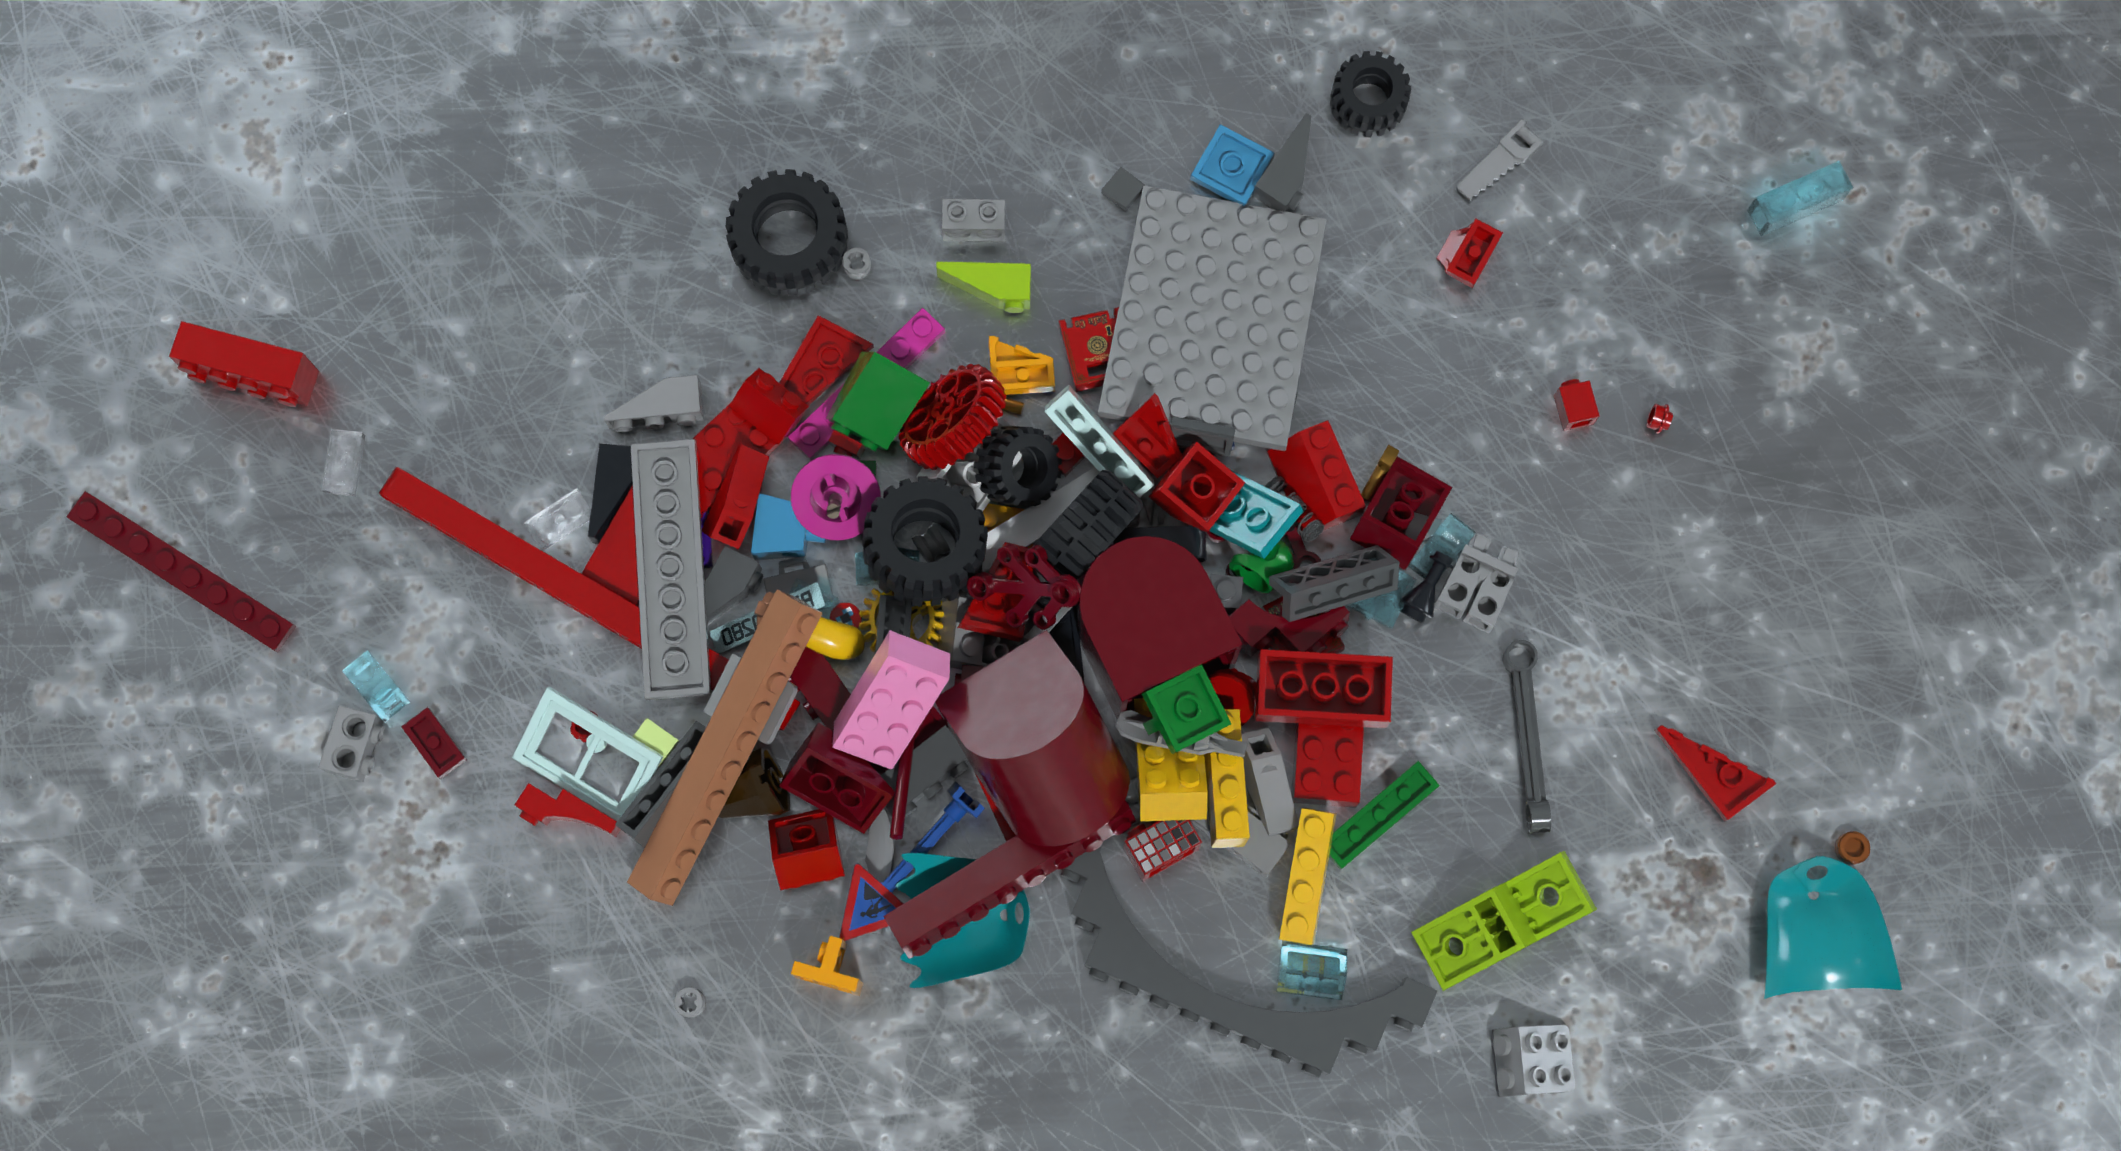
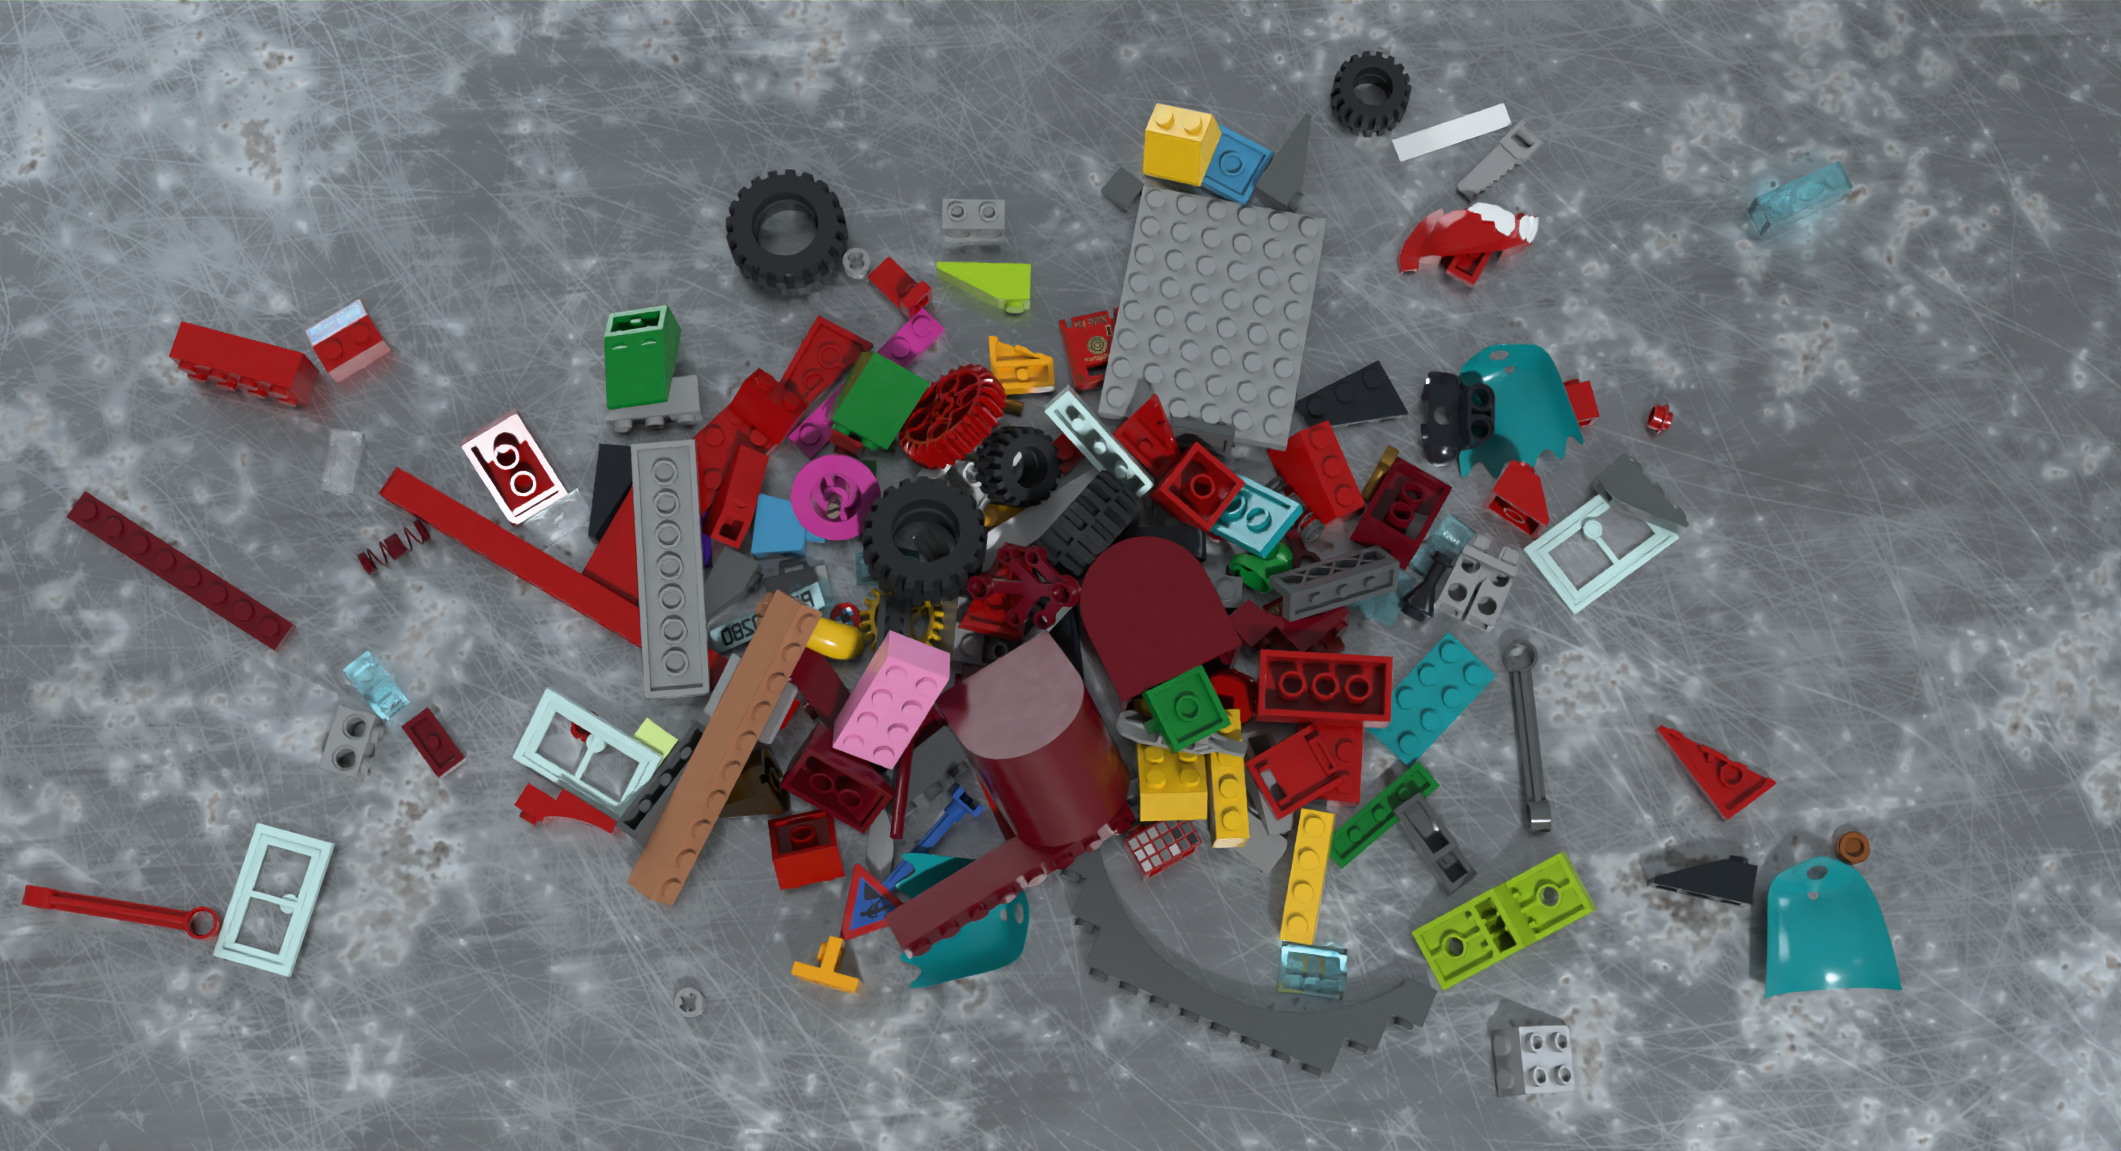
none -> red piece [21,885,222,941]
none -> light aqua door [212,823,335,978]
none -> red slope [305,299,392,383]
none -> dark red piece [357,519,431,576]
none -> slope [461,408,568,527]
none -> green slope [604,305,682,410]
none -> red bracket [868,257,933,320]
none -> yellow slope [1143,103,1222,187]
none -> red container [1244,724,1345,821]
none -> black wing [1295,360,1409,429]
none -> teal plate [1364,632,1496,769]
none -> white sticker [1392,103,1512,162]
none -> dark grey slope [1393,792,1477,896]
none -> red animal [1396,202,1539,274]
none -> black piece [1420,371,1495,467]
none -> teal piece [1459,344,1584,477]
none -> red slope [1482,460,1550,540]
none -> door [1523,494,1679,615]
none -> dark grey slope [1590,453,1689,534]
none -> black slope [1647,855,1758,908]

